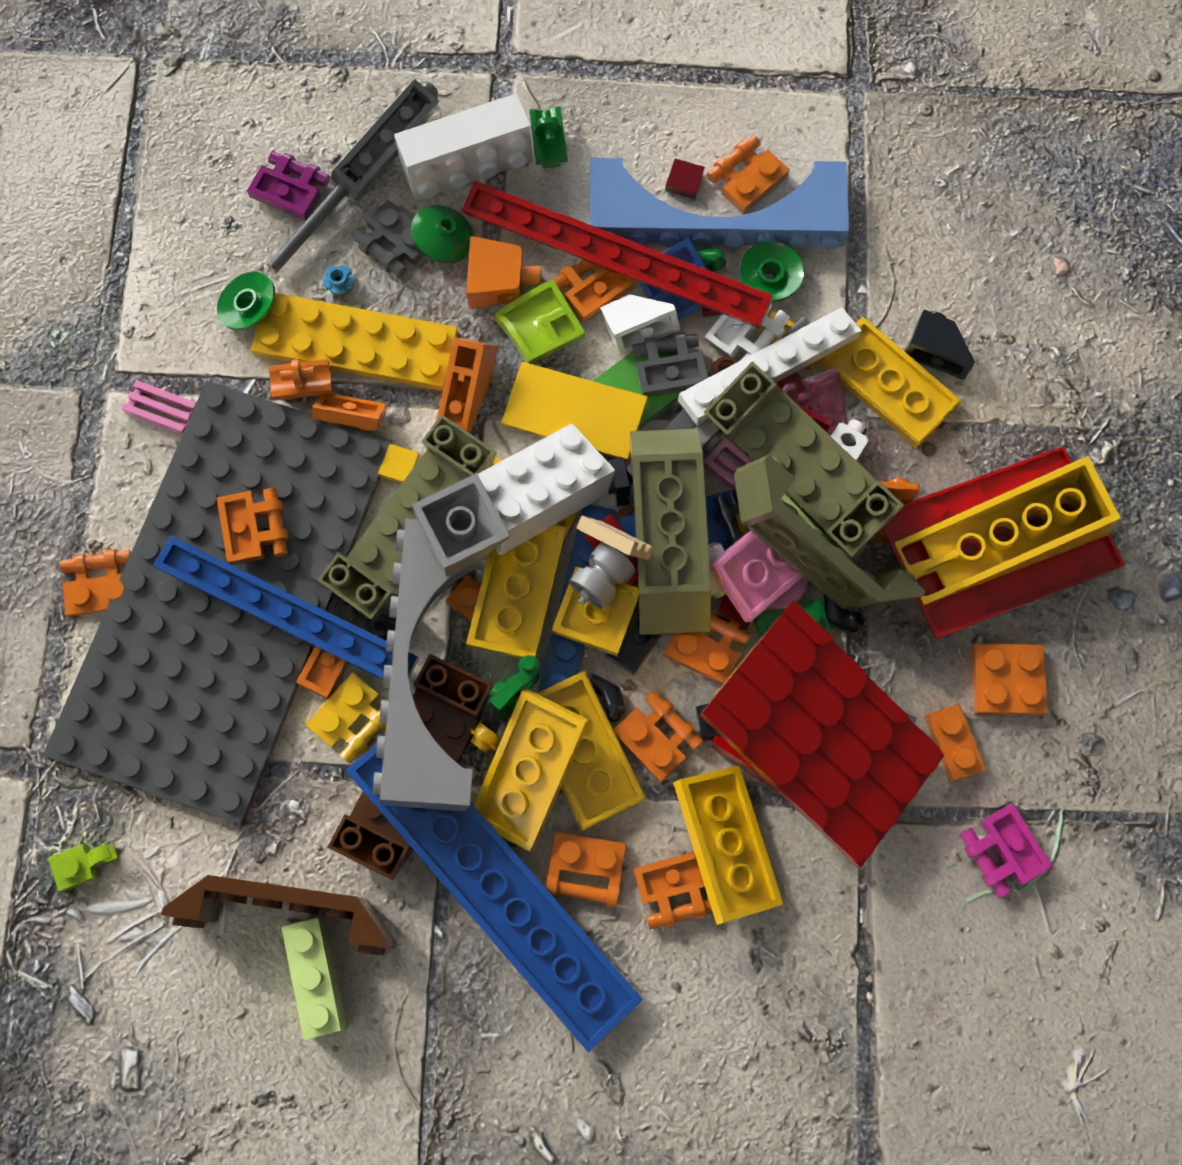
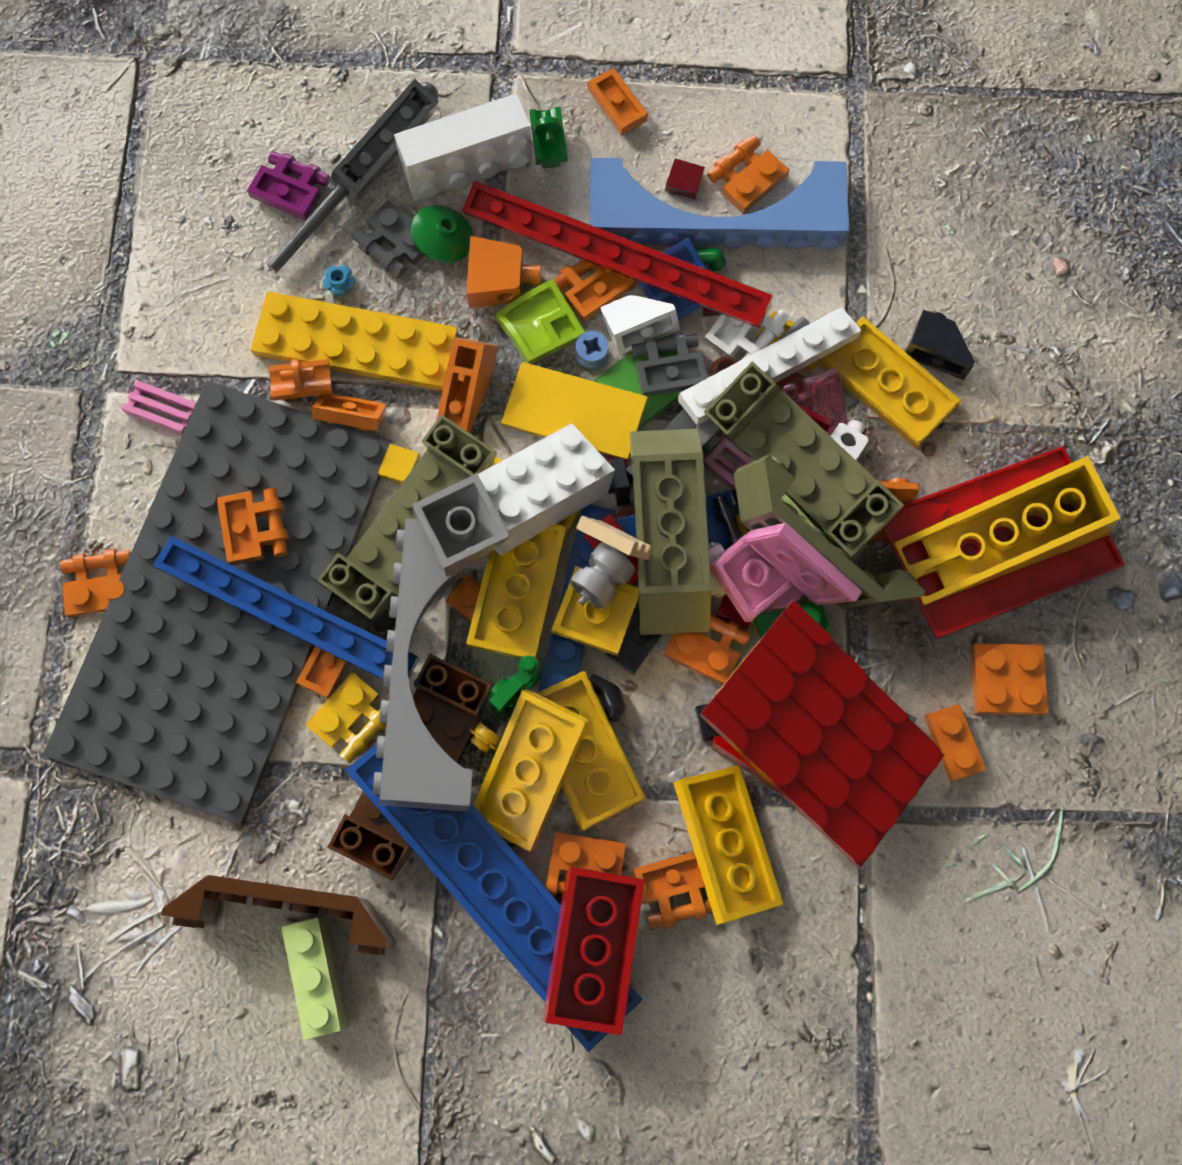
lime plate [48,844,119,892] -> none
green dish [217,271,276,331] -> none
orange plate [613,691,703,783] -> none
green dish [739,242,804,302] -> none
black arm [823,593,864,633] -> none
dark pink plate [959,803,1053,898] -> none
none -> red brick [542,867,645,1035]
none -> medium blue wheel [576,331,609,371]
none -> orange plate [587,67,648,136]
none -> bright pink tile [745,522,862,605]

